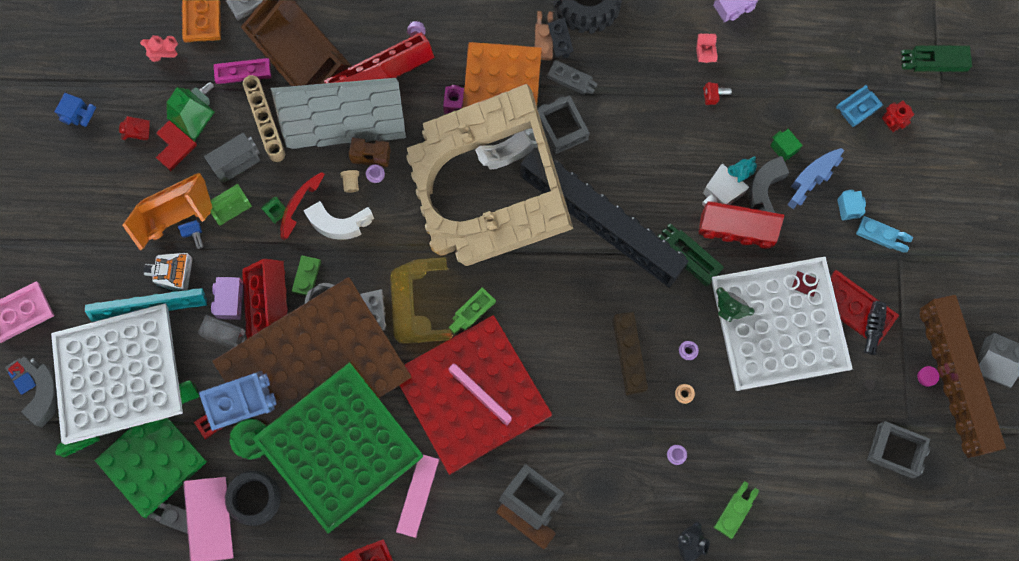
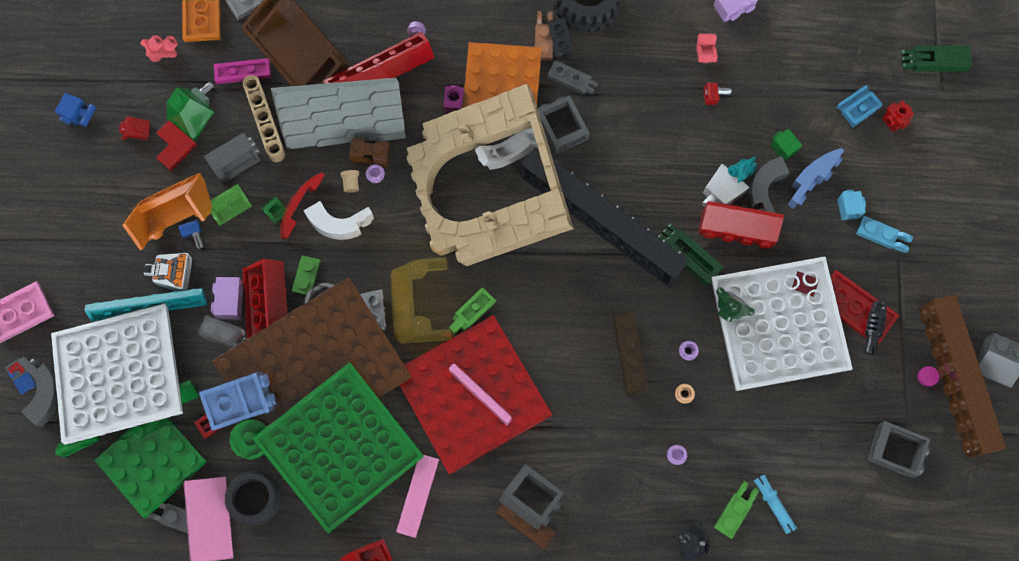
none -> medium azure pin [754,474,797,534]

